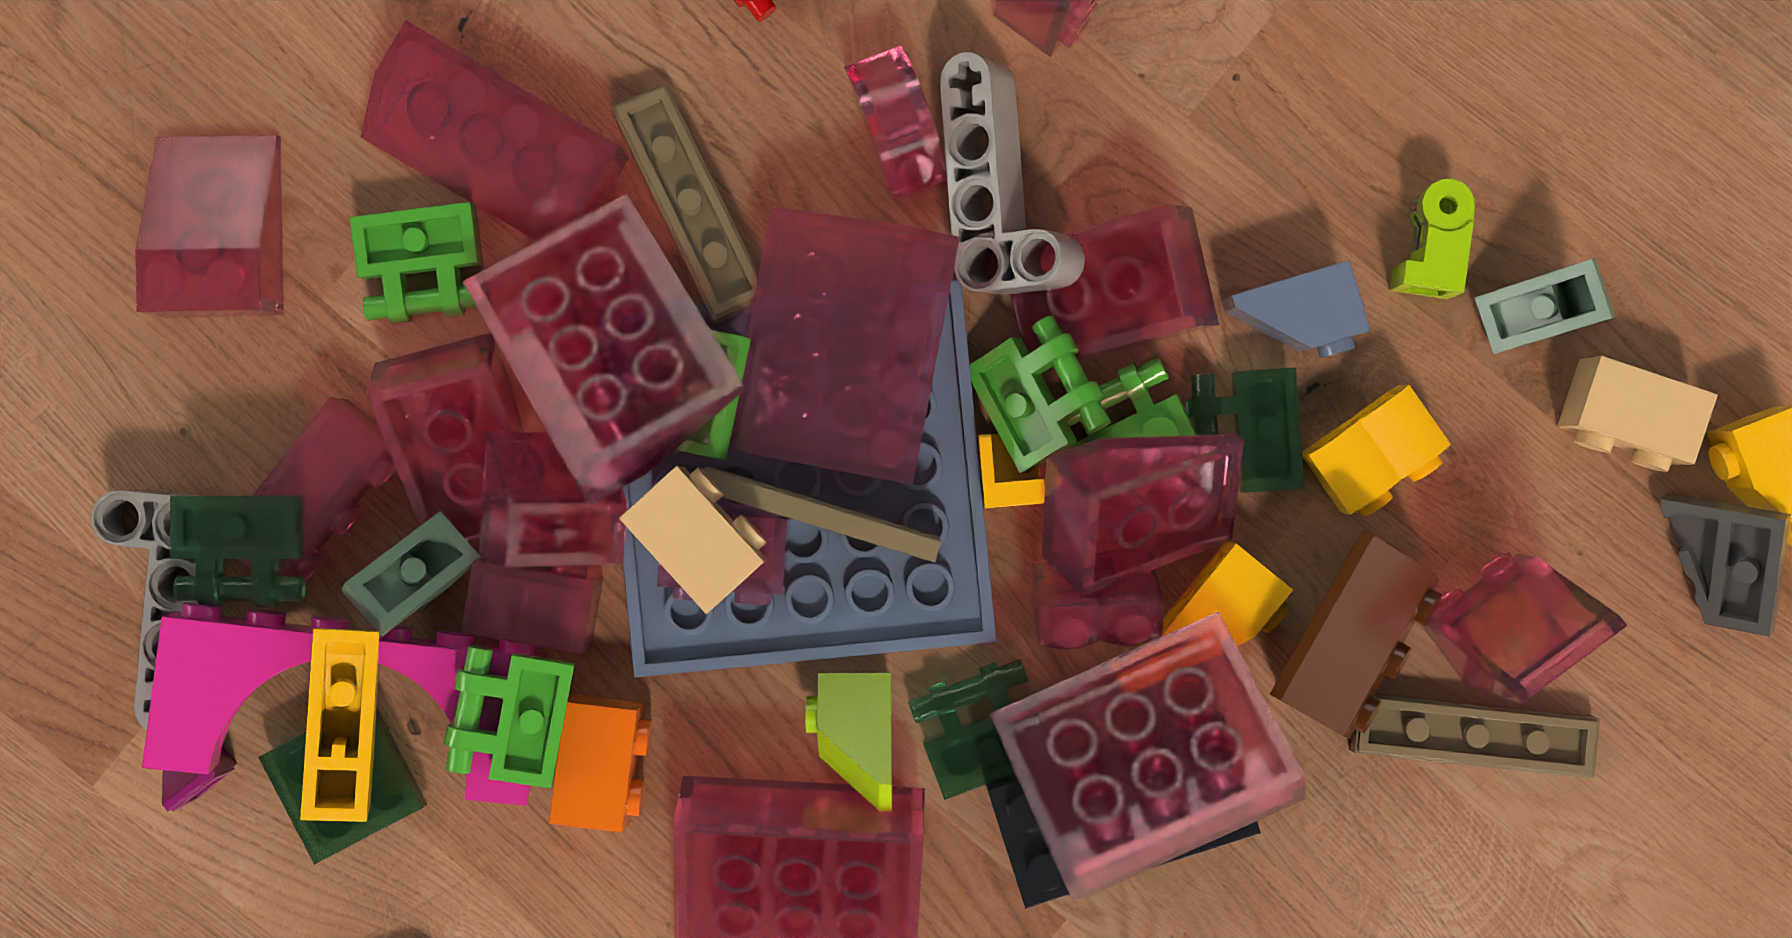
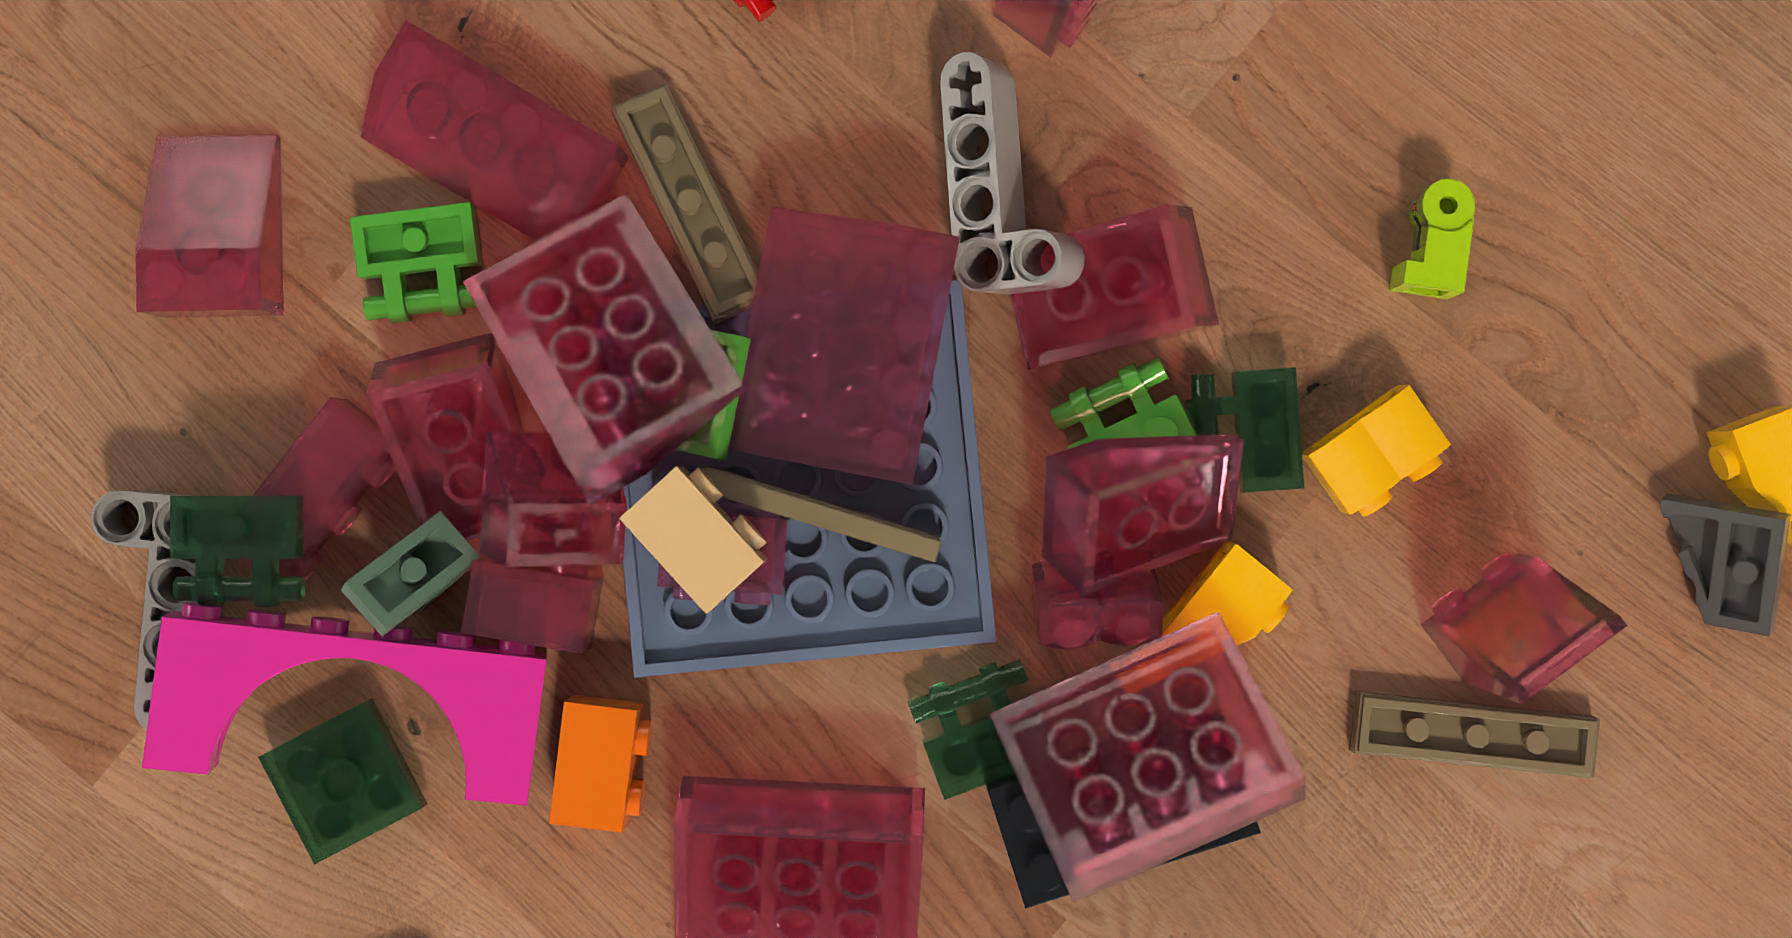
magenta slope [162,746,236,812] -> none
yellow slope [300,628,380,822] -> none
bright green plate [443,645,574,788] -> none
lime slope [805,673,892,812] -> none
clear pink brick [844,46,947,201] -> none
bright green plate [970,315,1111,473] -> none
yellow panel [977,434,1046,508] -> none
sand blue slope [1222,260,1371,358] -> none
reddish brown slope [1269,530,1442,739] -> none
sand green slope [1474,258,1615,354] -> none
tan brick [1557,356,1718,472] -> none

